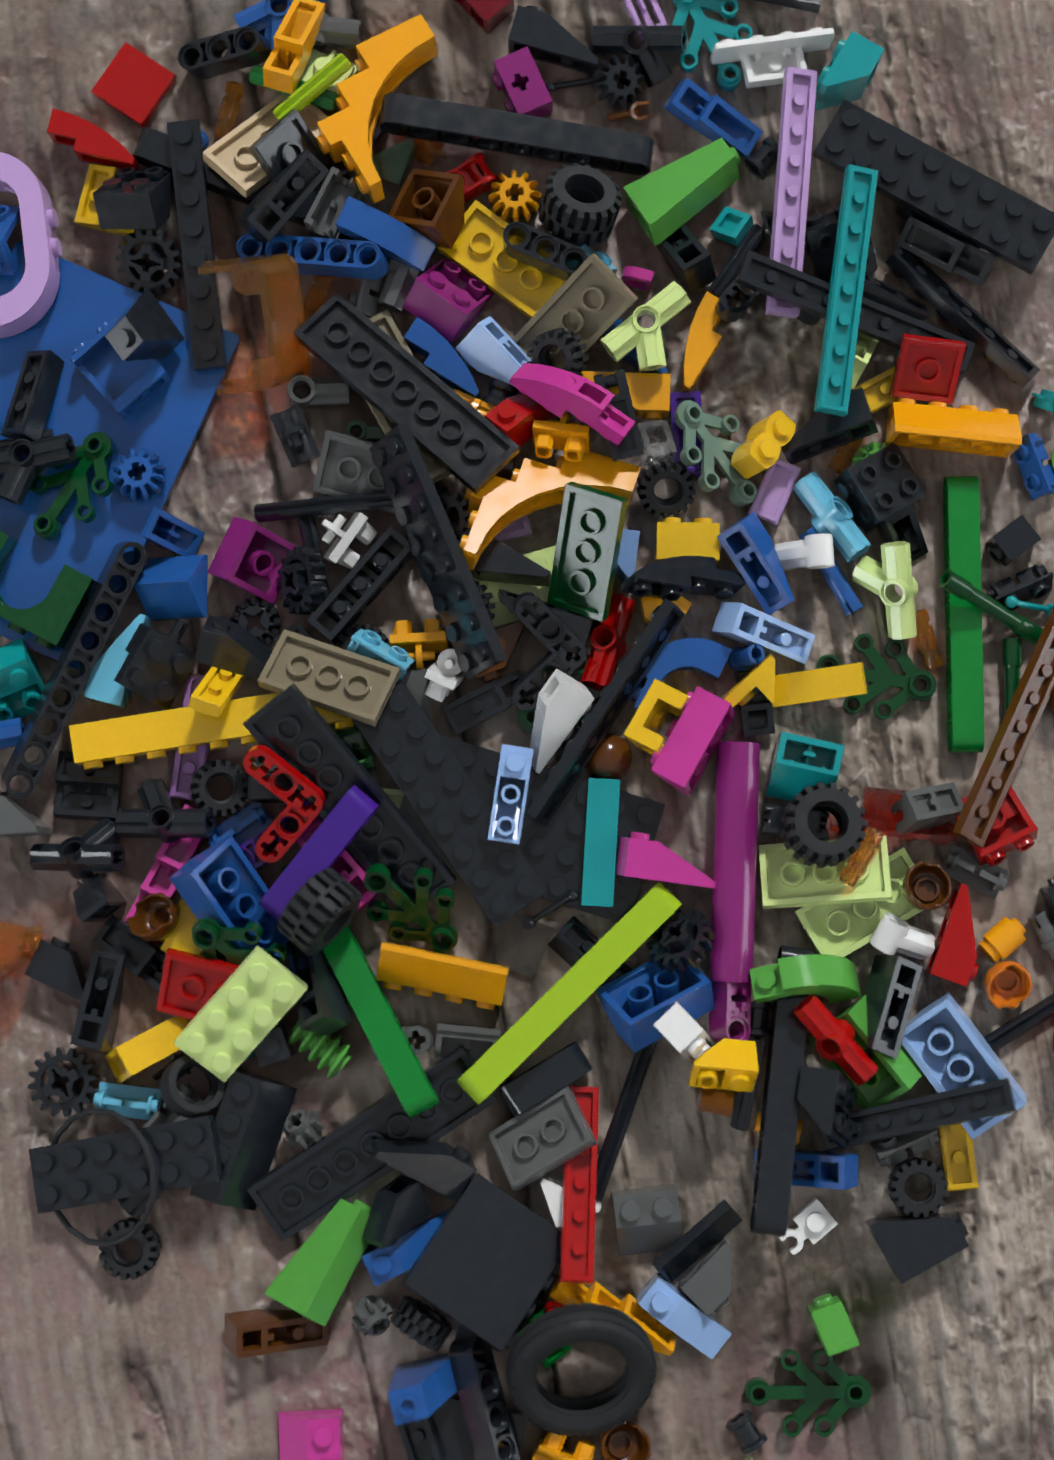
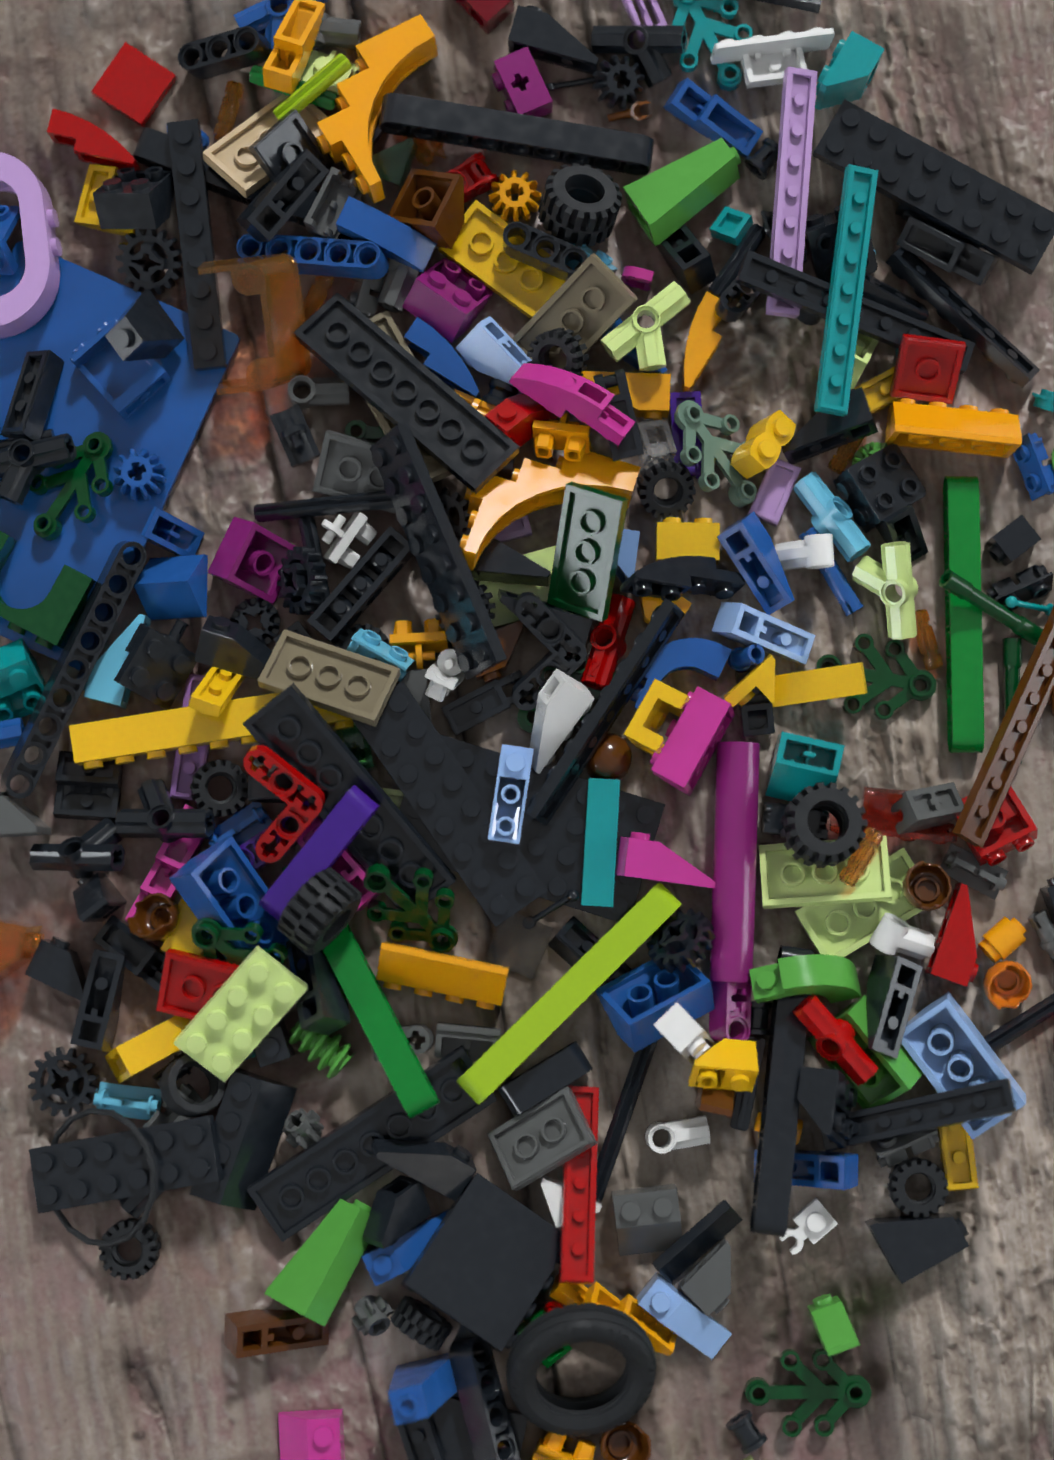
none -> white piece [645,1115,711,1154]

